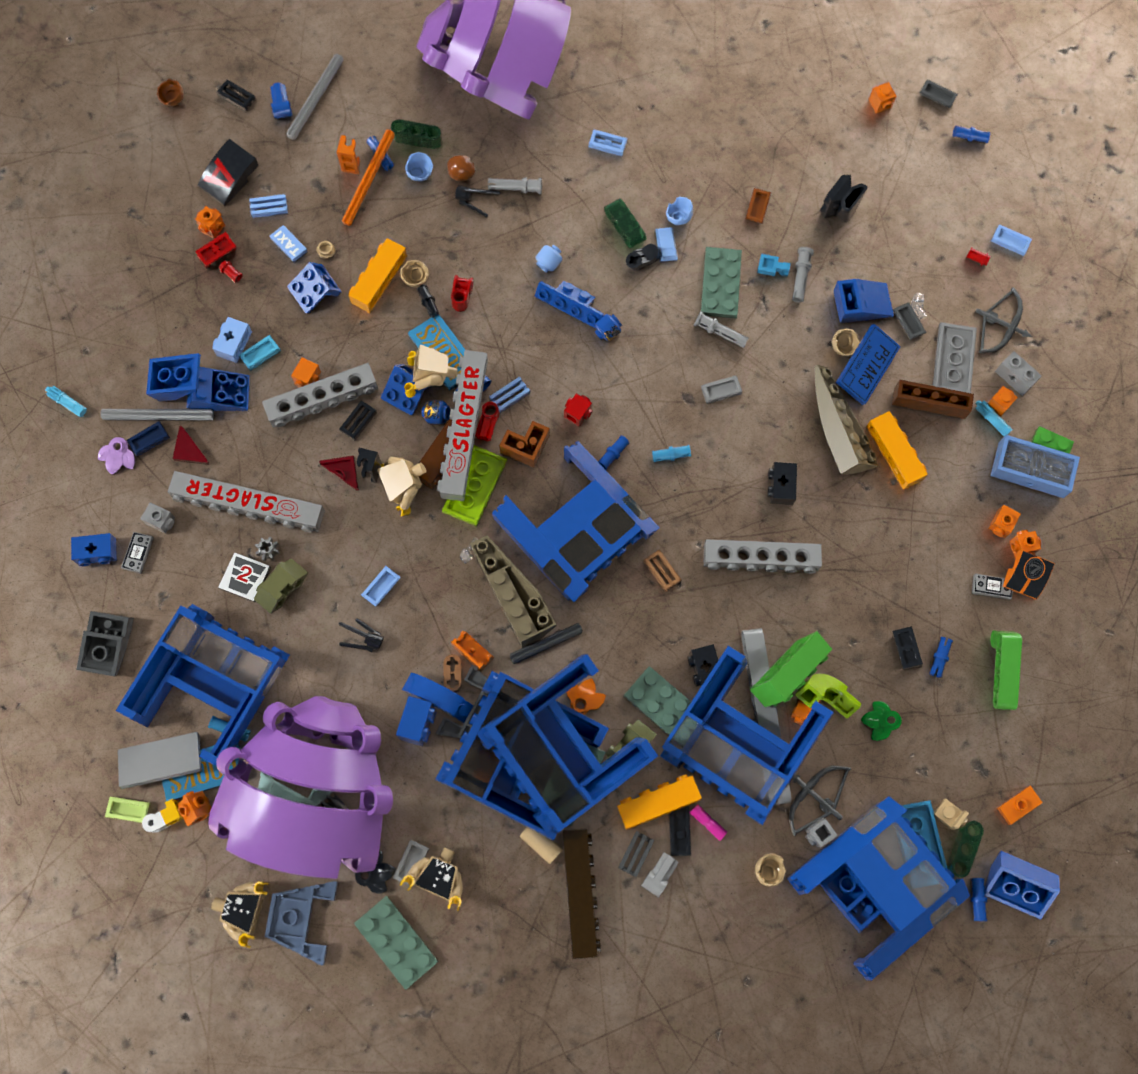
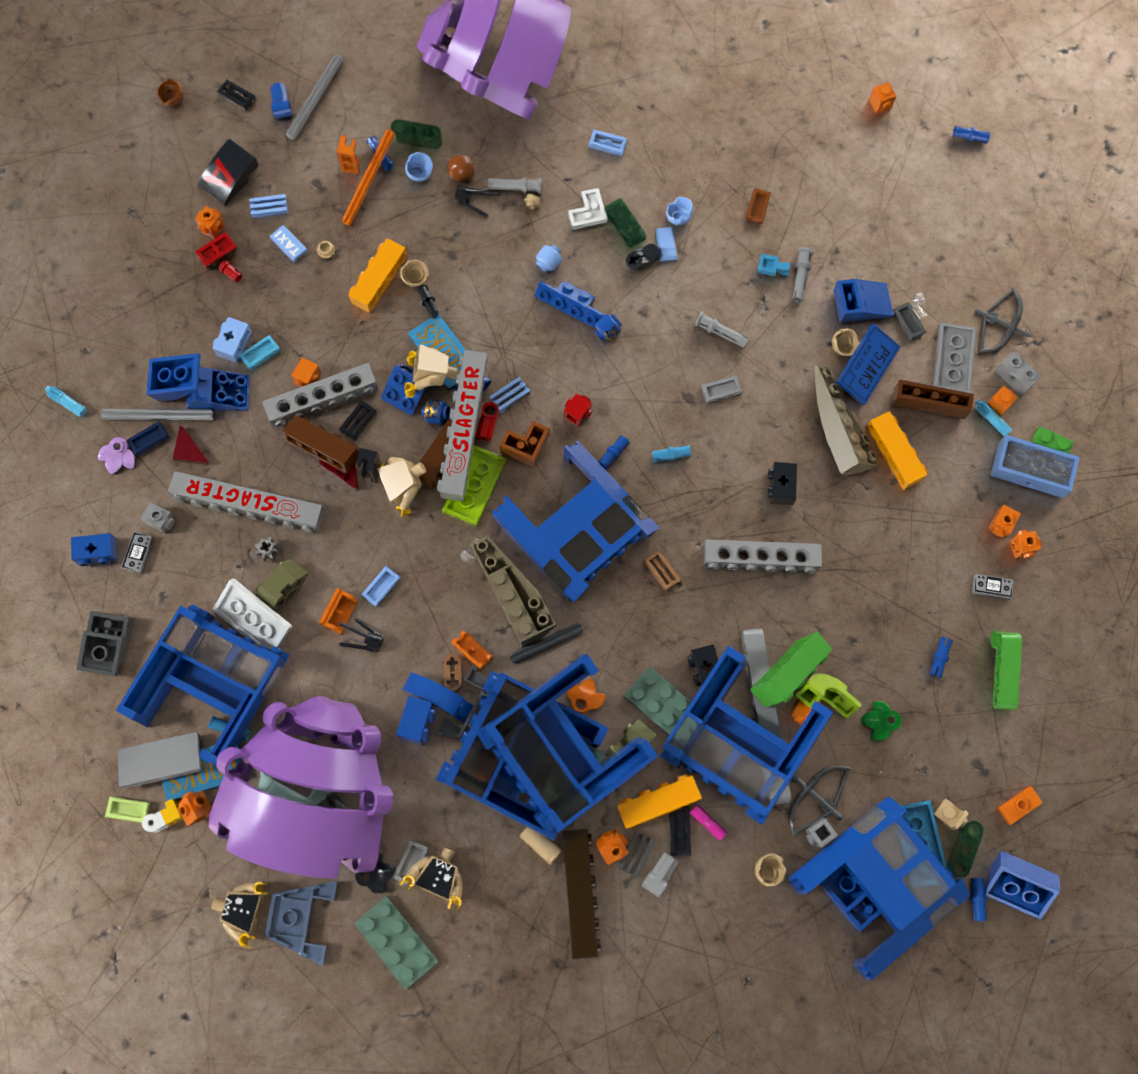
tile [218,553,271,602] -> none
bracket [287,262,342,313] -> none
red piece [451,275,474,312] -> none
sand green plate [701,247,742,319] -> none
black piece [820,175,868,222] -> none
black hinge [892,626,923,670] -> none
dark grey tile [920,79,958,108] -> none
red pin [966,247,991,266] -> none
light blue tile [991,224,1032,256] -> none
black slope [1003,550,1055,600] -> none
none -> white plate [212,578,293,650]
none -> reddish brown brick [282,415,359,474]
none -> orange hinge [319,588,358,635]
none -> tan plate [524,194,541,209]
none -> white plate [568,188,607,230]
none -> orange brick [595,829,629,865]

